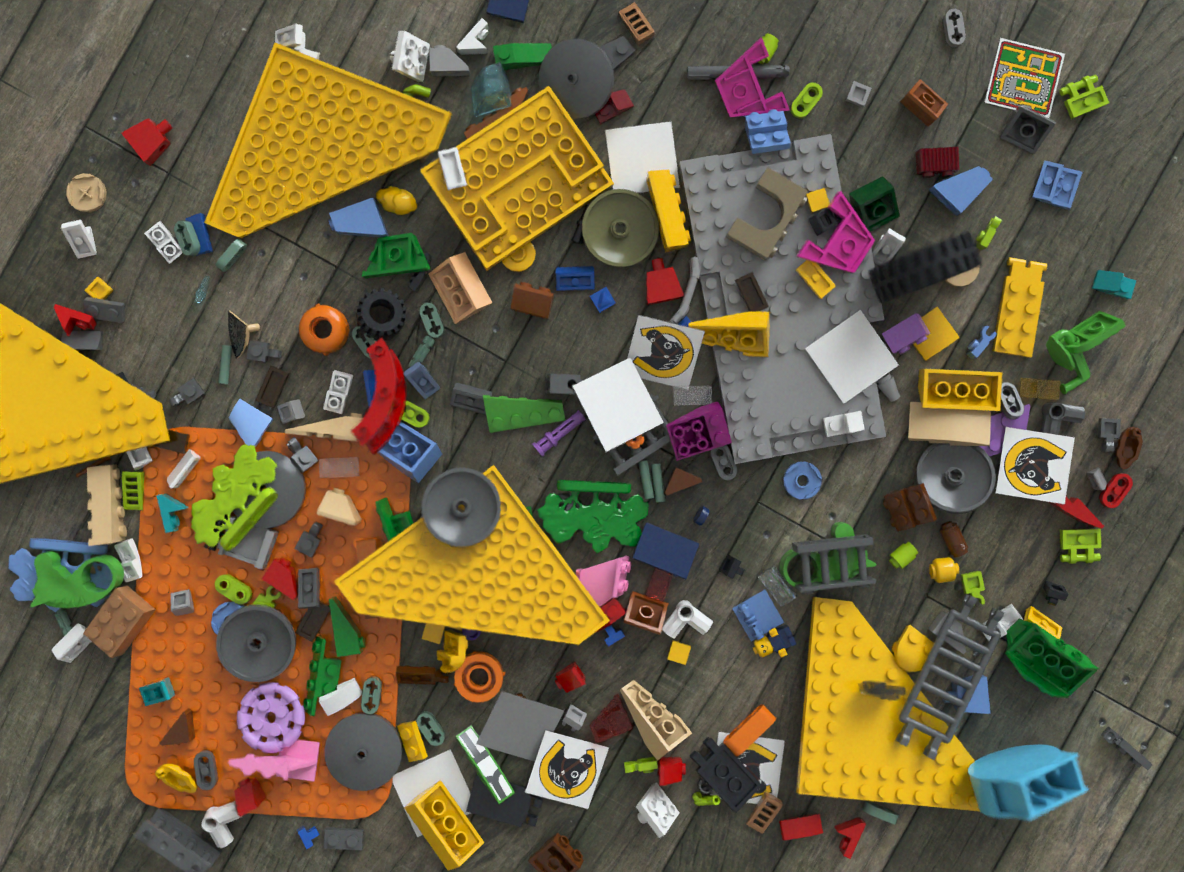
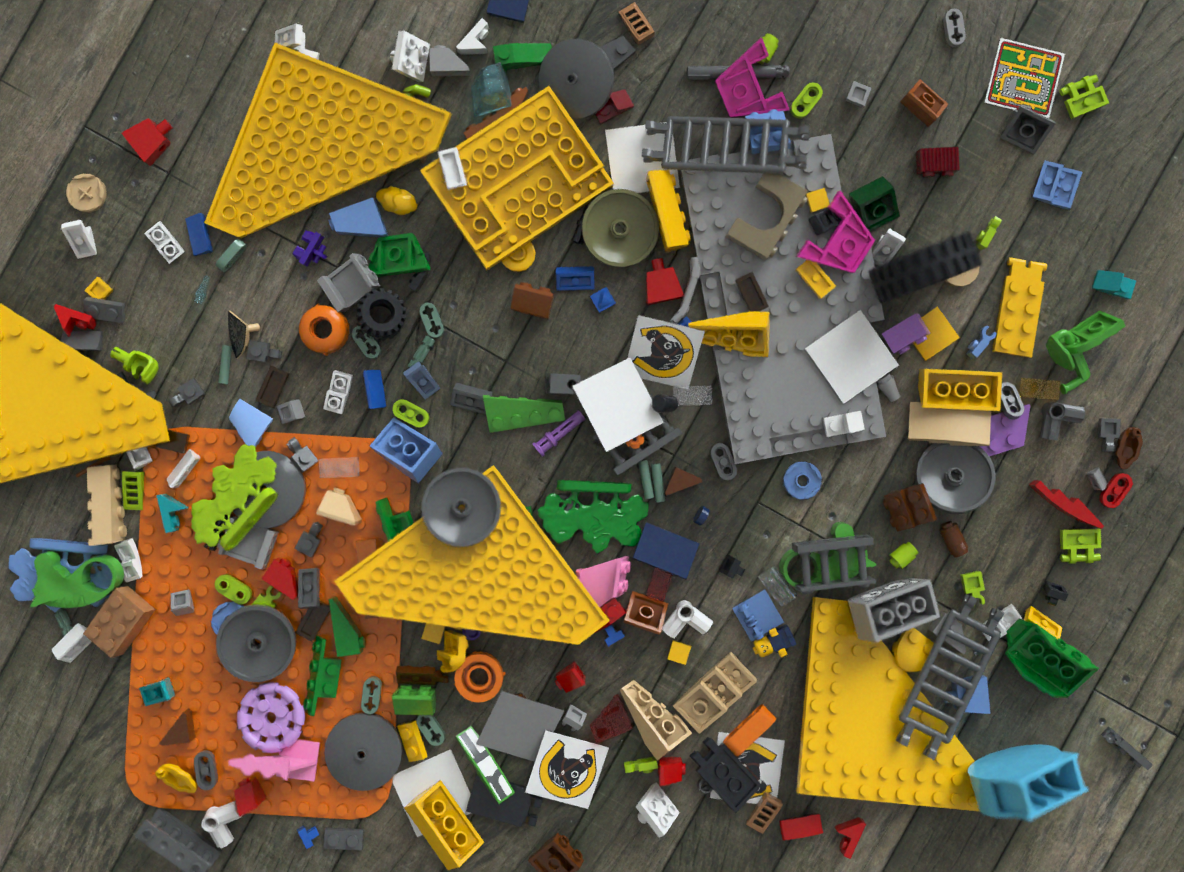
sand green beam [174,221,201,256] -> none
tan wedge [285,413,363,441] -> none
white slope [319,678,363,716] -> none
red fence [351,338,407,455] -> none
light nougat slope [428,252,492,324] -> none
magenta slope [666,401,732,461] -> none
lime arm [692,792,720,806] -> none
clear smoke slope [858,680,906,701] -> none
sand green beam [862,800,899,824] -> none
medium blue slope [929,166,993,216] -> none
yellow head [929,557,959,583] -> none
sticker [996,427,1075,504] -> none
none -> lime piece [110,347,159,385]
none -> dark purple hips [292,230,328,267]
none -> light grey panel [317,253,380,312]
none -> bright green slope [392,685,436,715]
none -> dark grey bar [642,116,809,174]
none -> black piece [652,394,678,413]
none -> tan slope [673,652,757,734]
none -> light grey brick [848,578,940,642]

